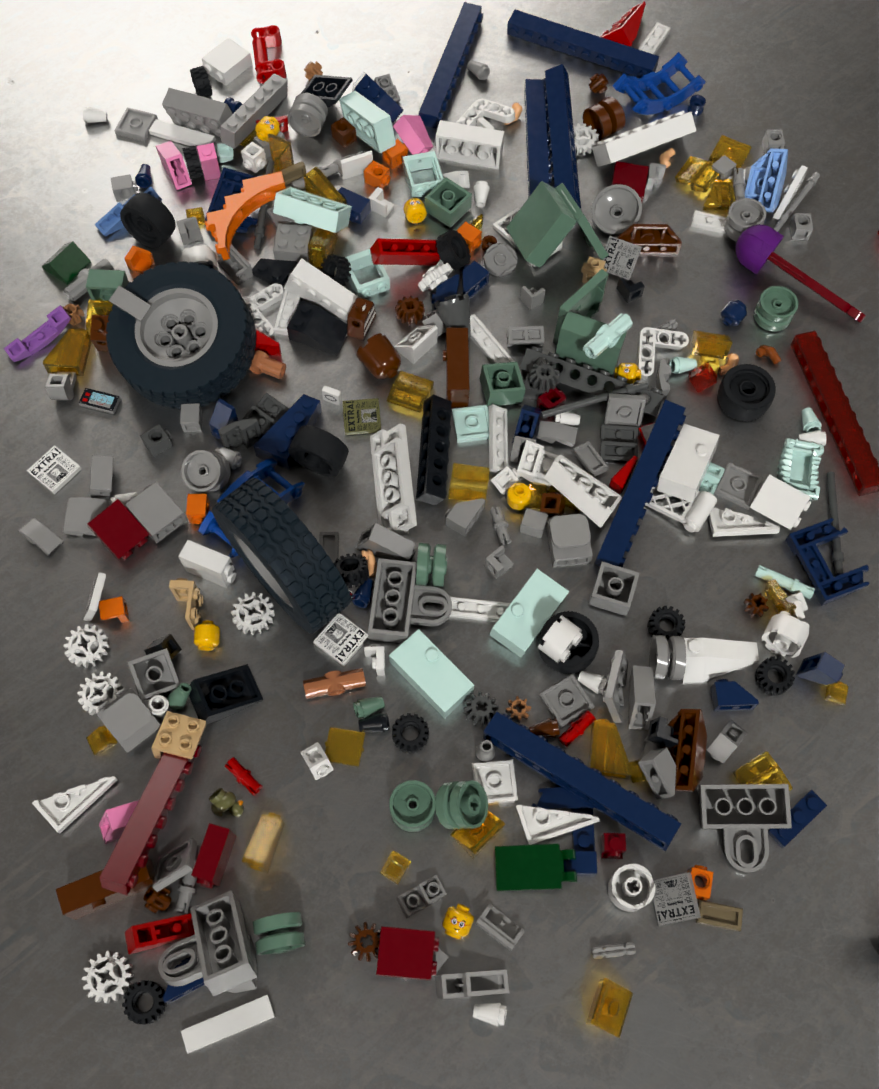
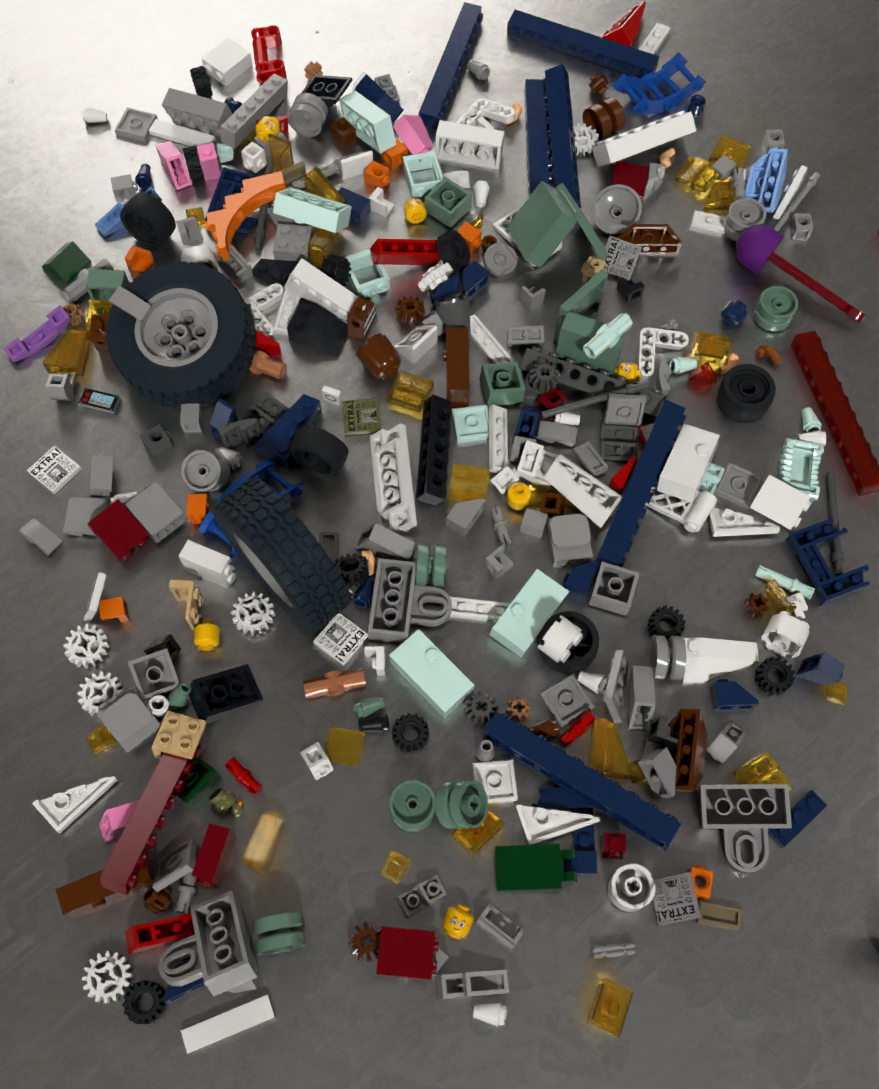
none -> dark green slope [177,757,221,809]
none -> dark blue slope [562,560,602,600]

